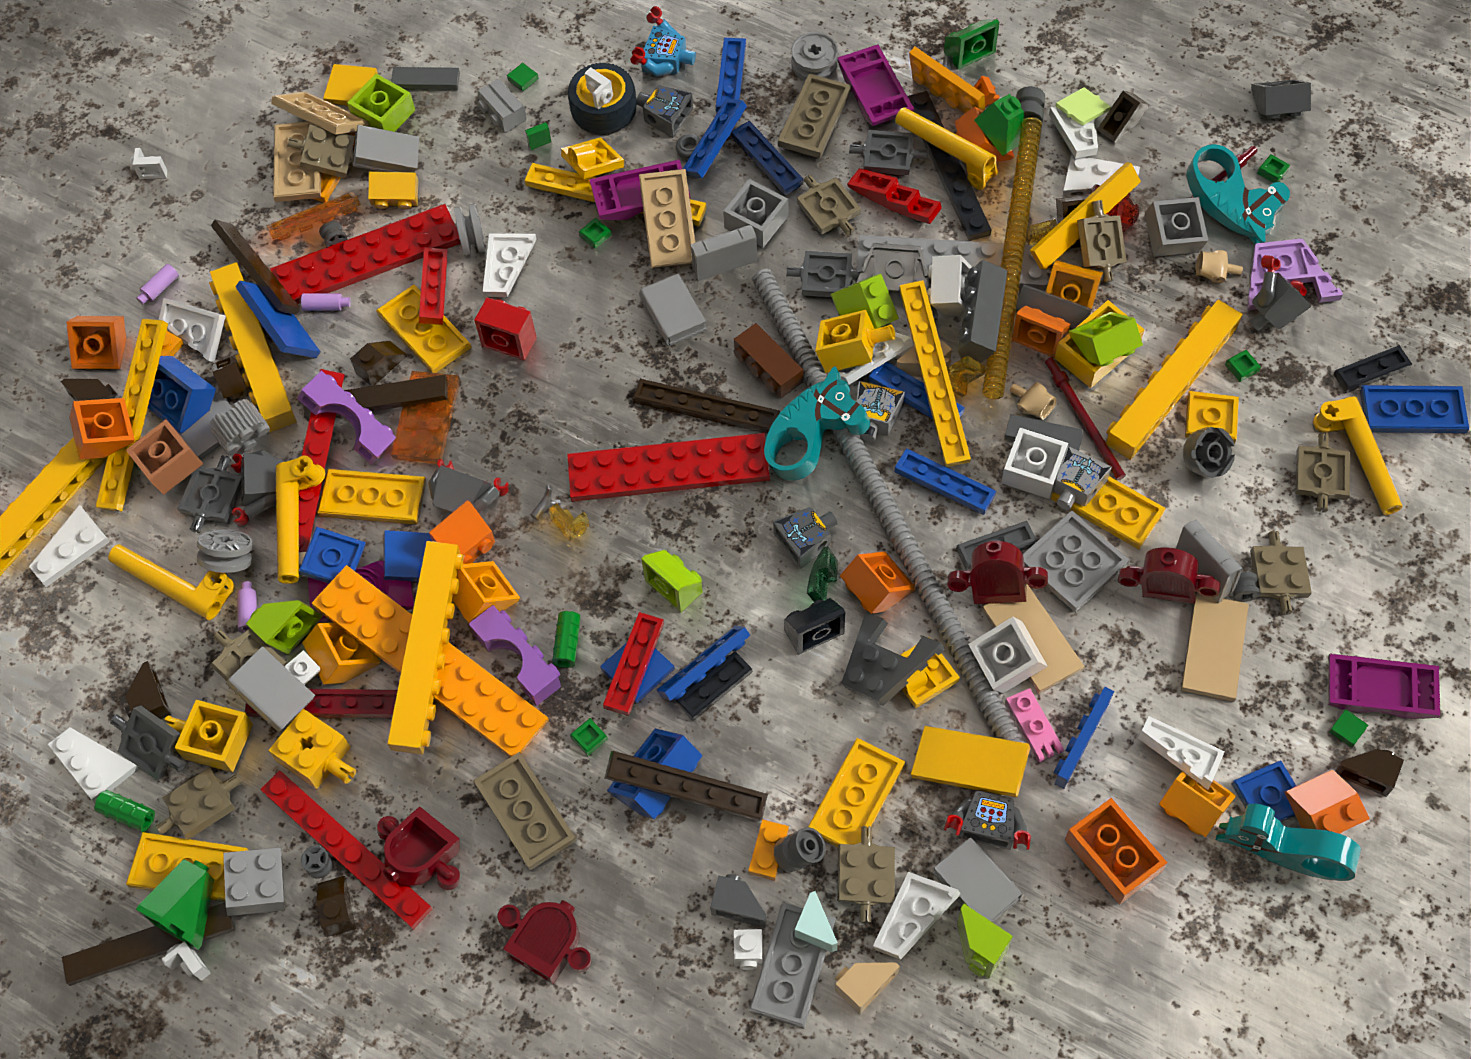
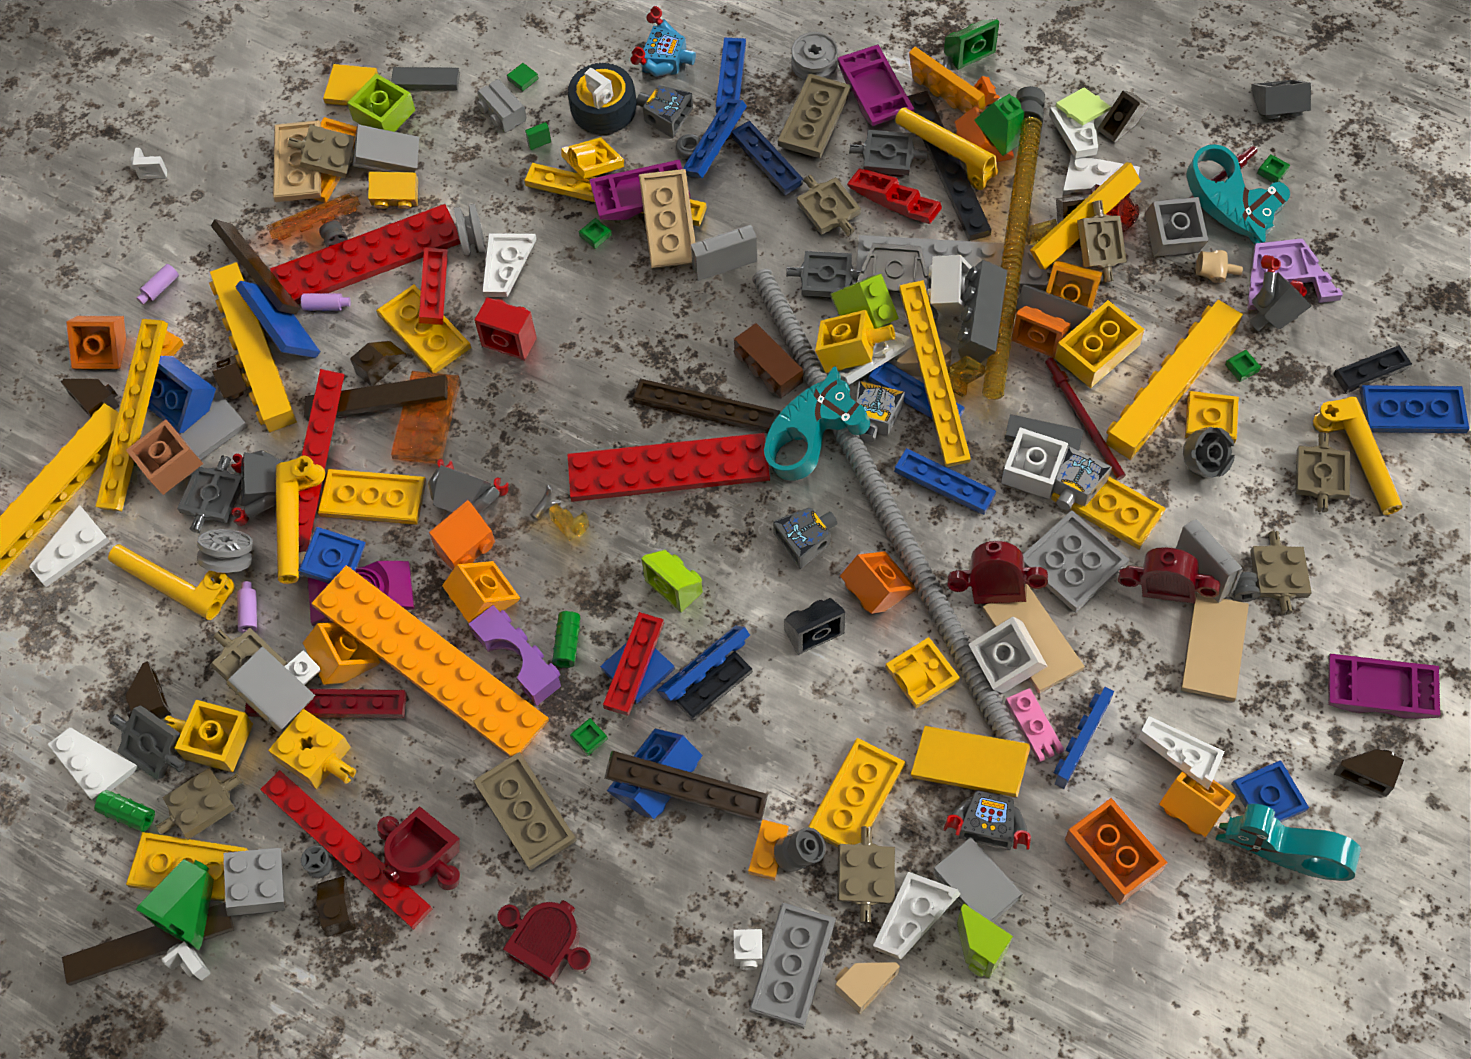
orange slope [69,398,135,460] -> none
white wing [158,298,226,362] -> none
light grey brick [210,399,270,455] -> none
lime slope [246,600,323,655] -> none
tan tile [271,92,369,135] -> none
medium lavender arch [297,370,396,465] -> none
blue tile [383,530,432,582] -> none
yellow brick [387,541,464,755] -> none
light grey piece [639,273,707,346] -> none
dark grey slope [710,874,767,928] -> none
light grey brick [723,179,789,248] -> none
light aqua slope [795,891,838,952] -> none
clear green slope [807,546,838,602] -> none
dark grey wing [841,612,945,706] -> none
dark grey tile [956,521,1037,570] -> none
tan piece [1010,382,1057,419] -> none
lime slope [1069,312,1143,366] -> none
orange slope [1284,770,1370,834] -> none
green tile [1329,709,1369,748] -> none

